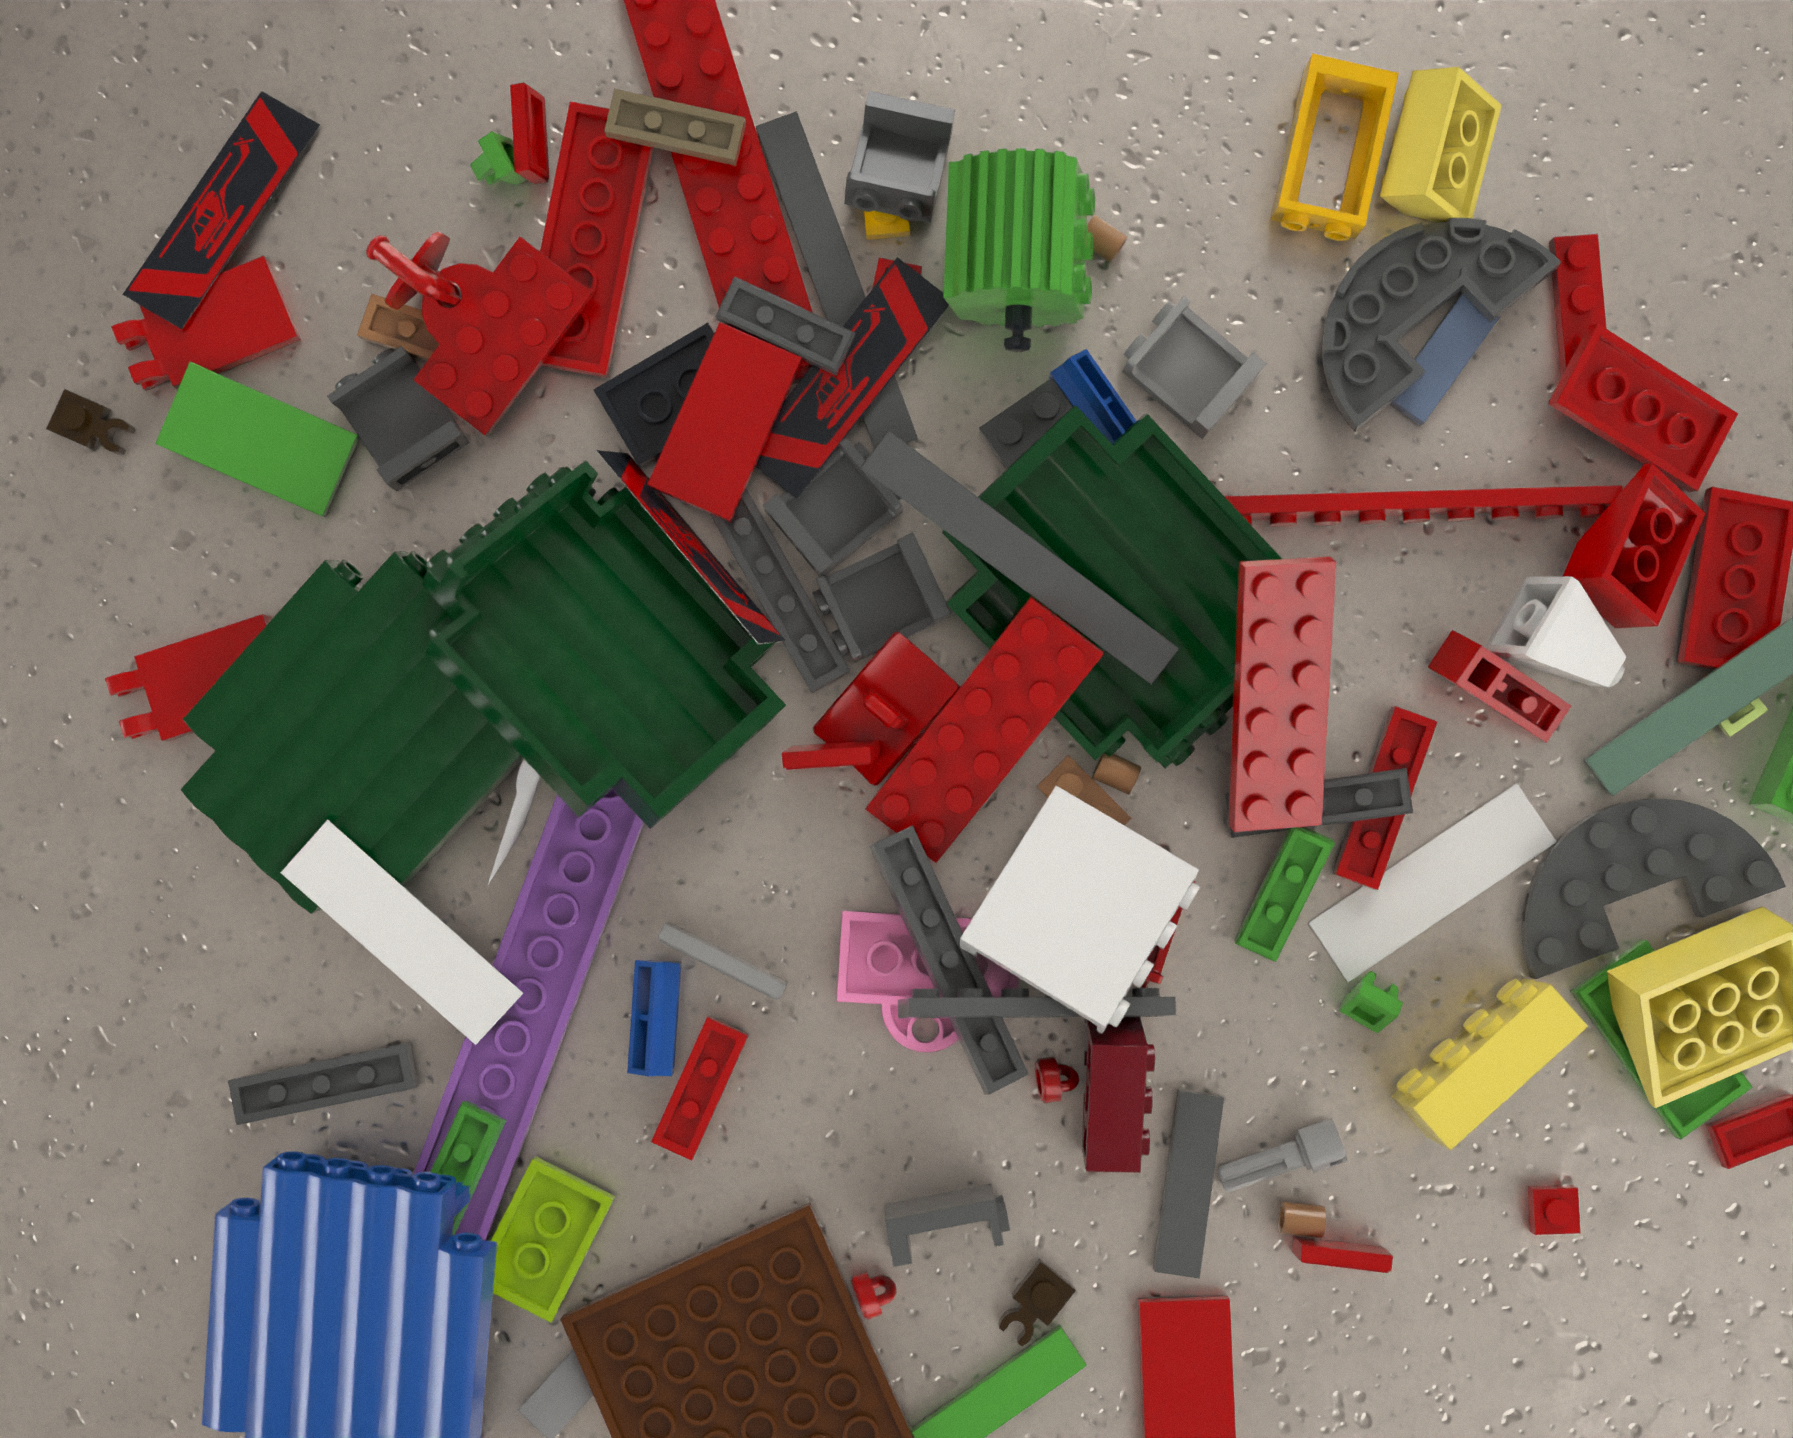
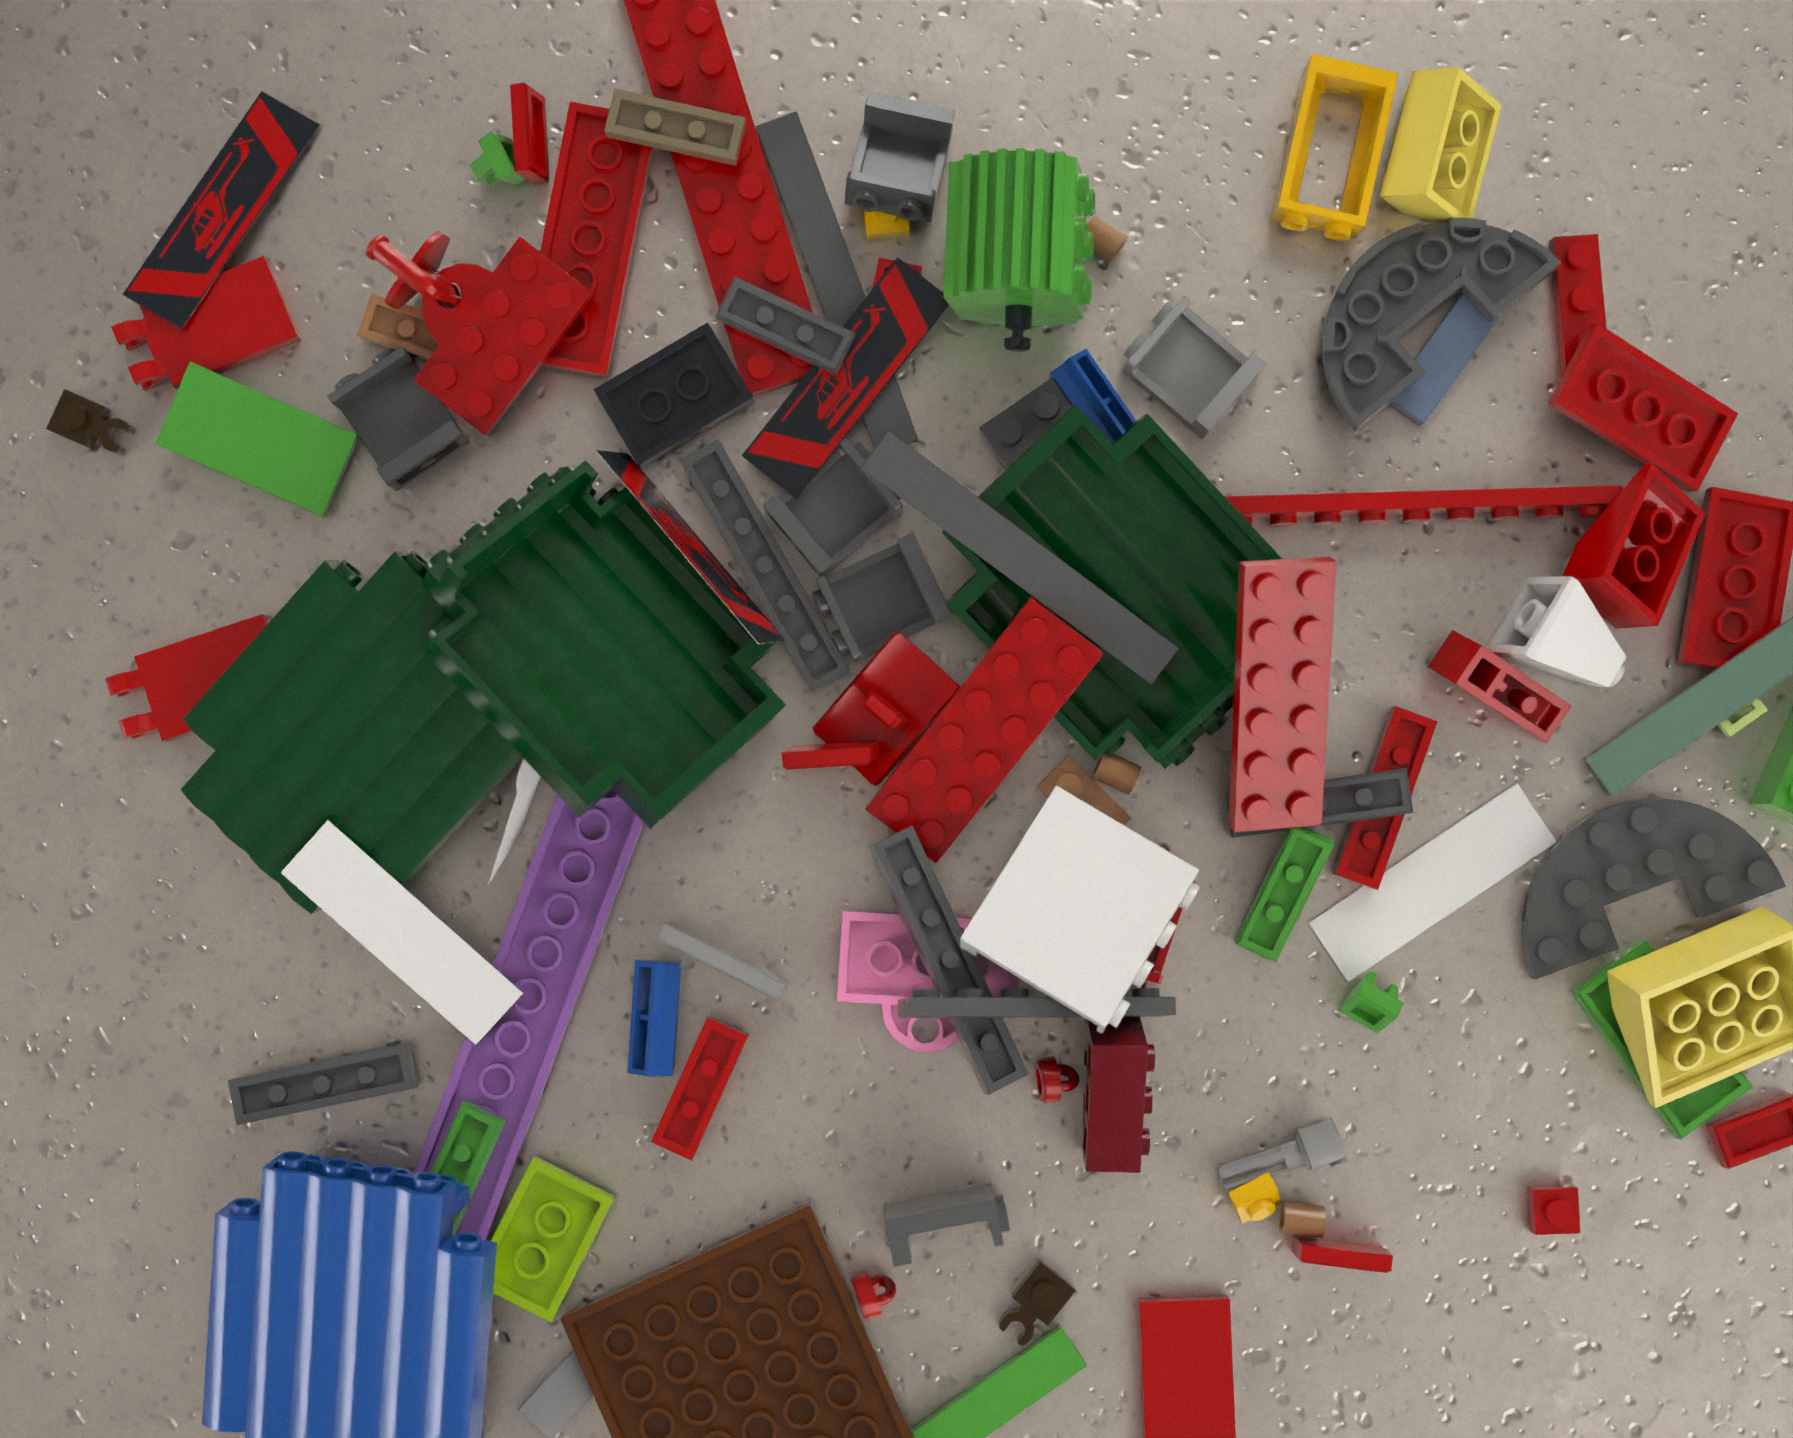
red tile [647,322,802,523] -> none
dark grey tile [1153,1089,1224,1279] -> none
light yellow brick [1391,978,1588,1151] -> none
none -> yellow plate [1228,1172,1282,1224]

